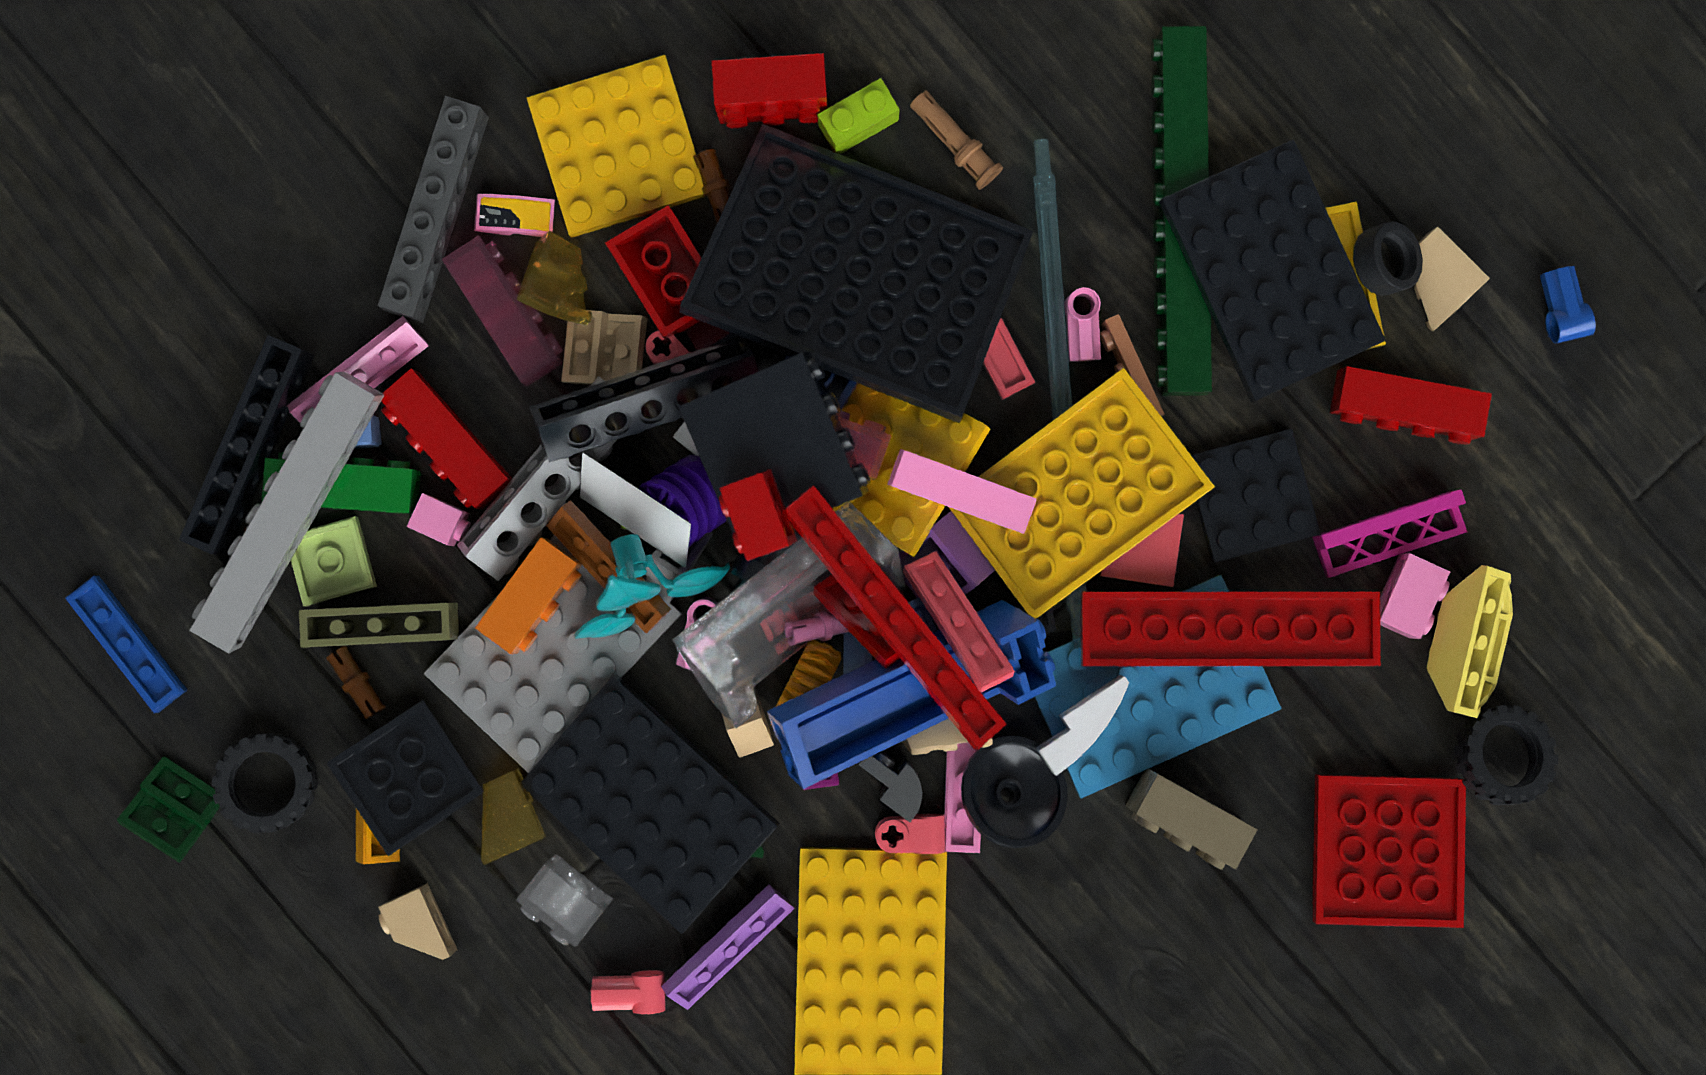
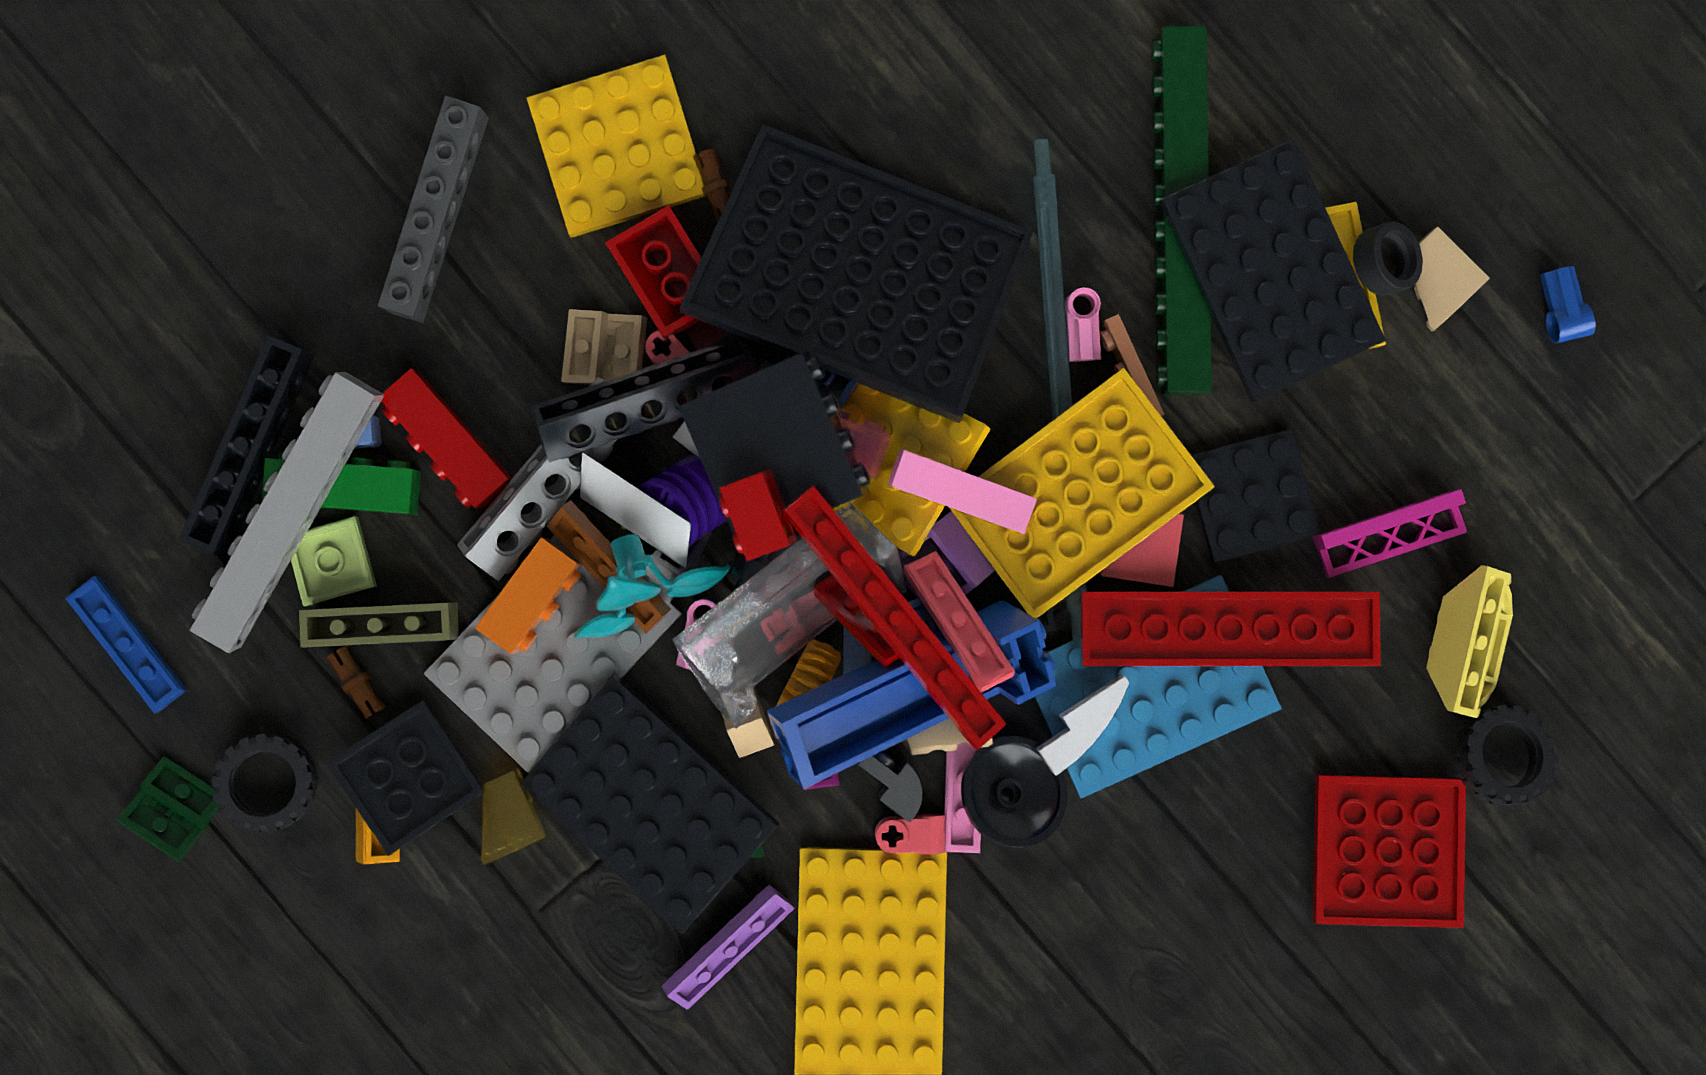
bright pink plate [287,316,428,423] -> none
tan slope [379,883,458,960] -> none
bright pink brick [407,493,470,546] -> none
clear pink brick [442,235,563,386] -> none
slope [474,194,555,238] -> none
clear yellow slope [516,230,592,325] -> none
clear brick [516,854,613,947] -> none
coral piece [591,970,666,1014] -> none
red brick [712,53,827,128] -> none
bright pink pin [785,611,849,646] -> none
lime brick [817,78,900,154] -> none
medium nougat pin [910,90,1003,190] -> none
coral tile [983,318,1035,400] -> none
dark tan brick [1125,769,1258,870] -> none
red brick [1330,366,1492,444] -> none
bright pink brick [1380,553,1450,639] -> none

